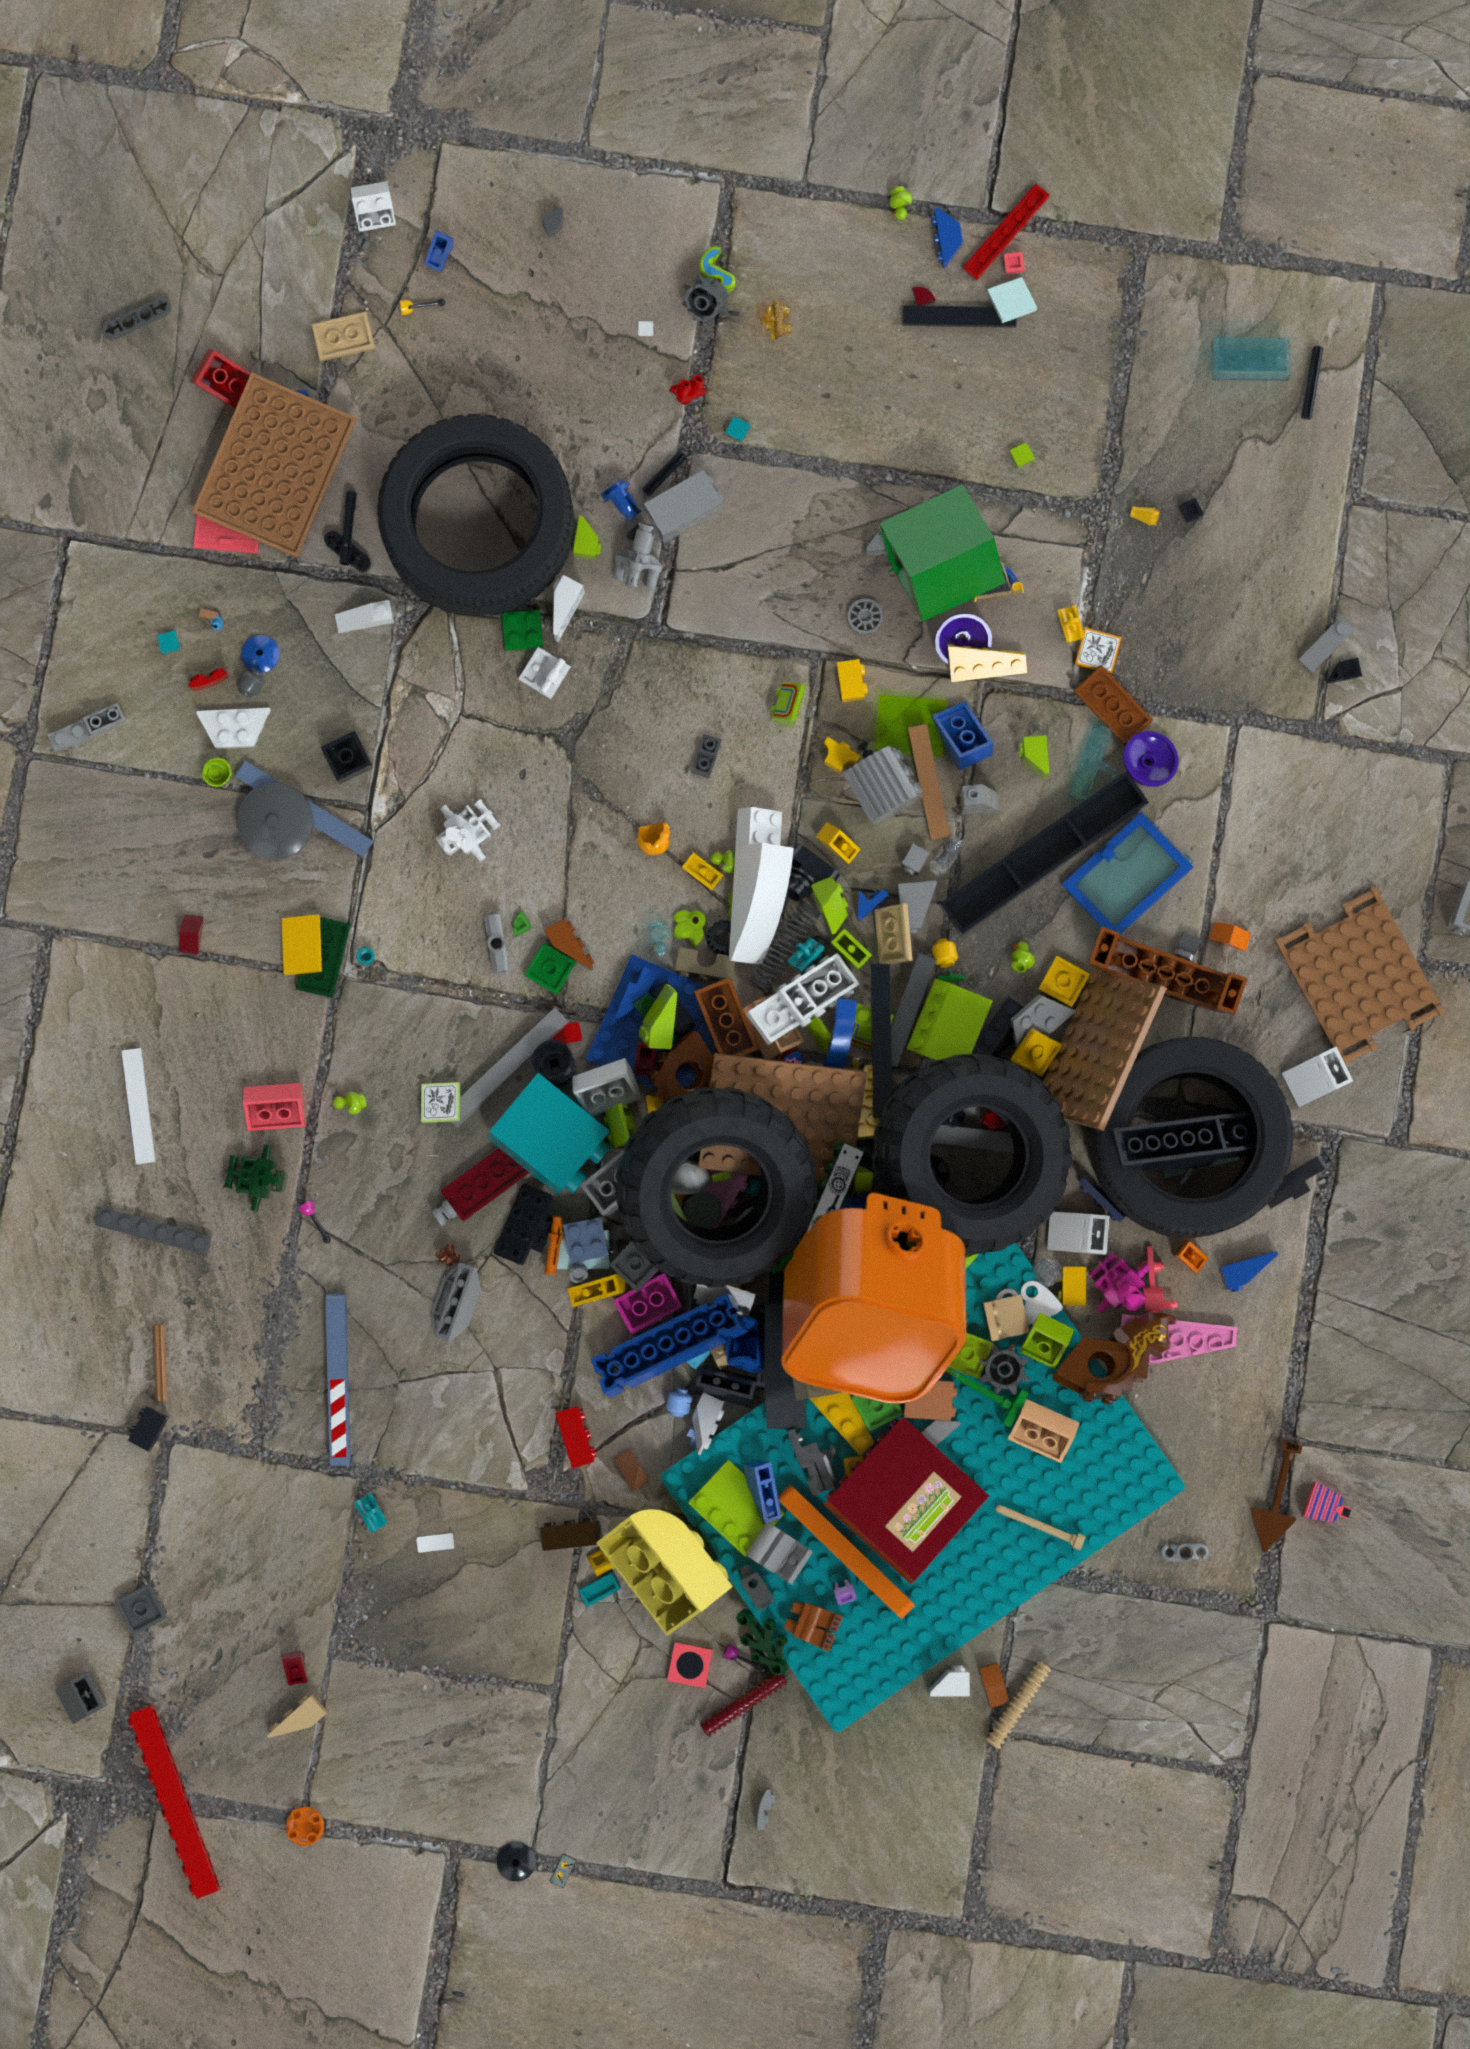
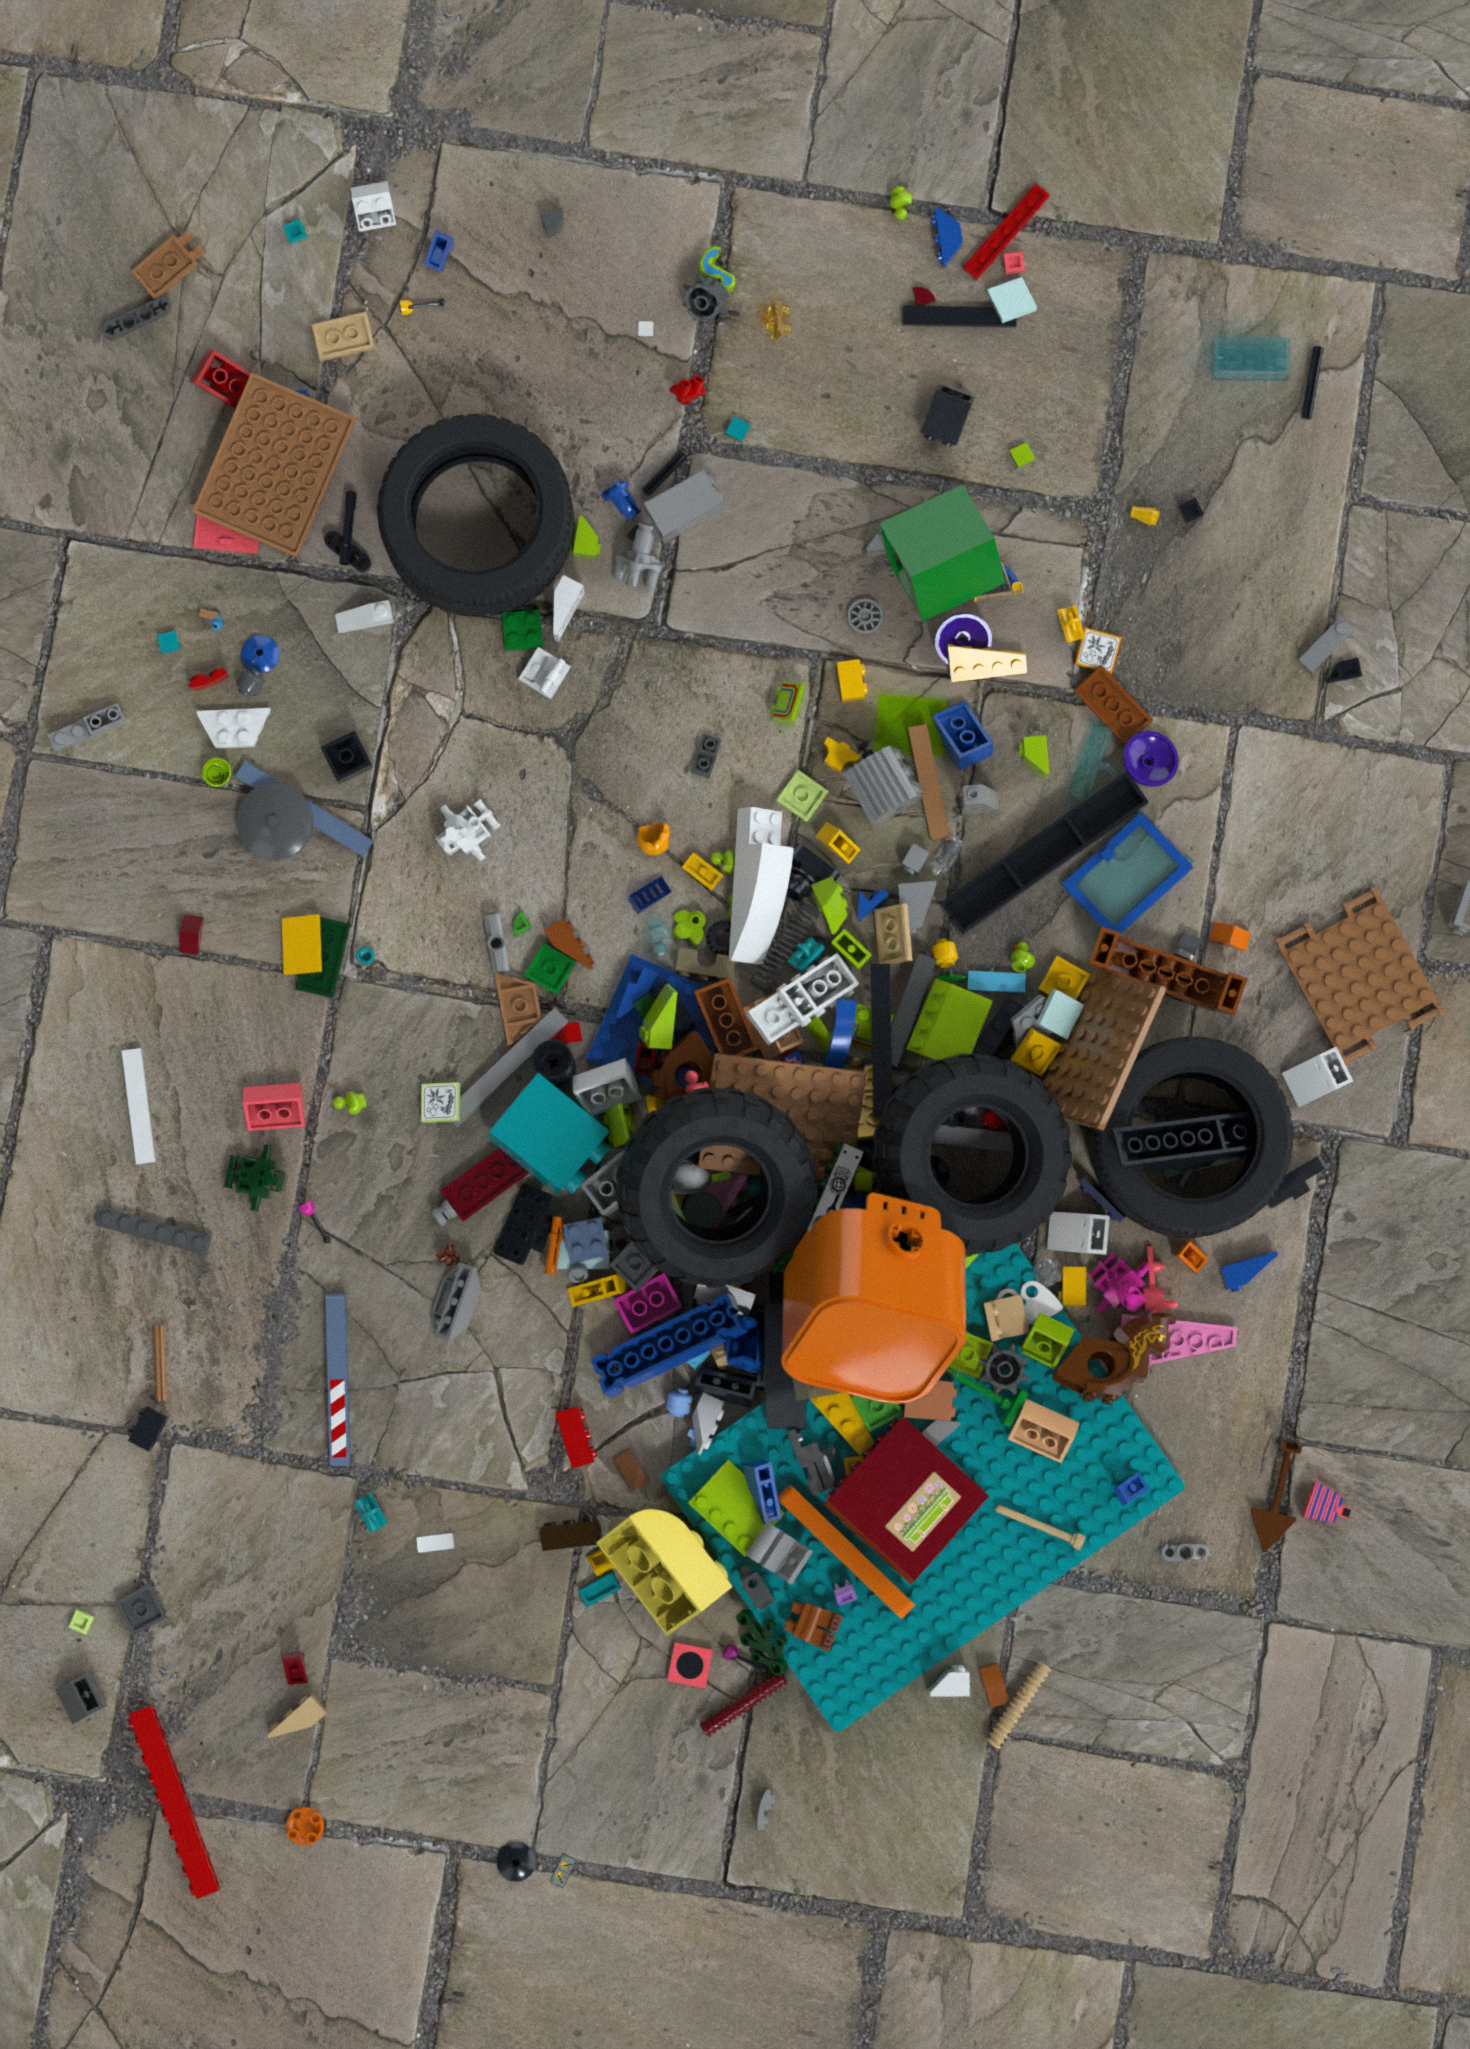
none -> yellowish green tile [68,1609,94,1635]
none -> medium nougat tile [131,230,206,299]
none -> teal tile [282,219,308,245]
none -> medium nougat wing [494,973,542,1046]
none -> clear blue slope [628,876,672,914]
none -> coral animal [683,1071,710,1094]
none -> yellowish green tile [776,769,829,823]
none -> black slope [920,384,975,447]
none -> medium azure tile [967,971,1026,993]
none -> light aqua tile [1036,989,1084,1039]
none -> blue slope [1113,1472,1149,1506]

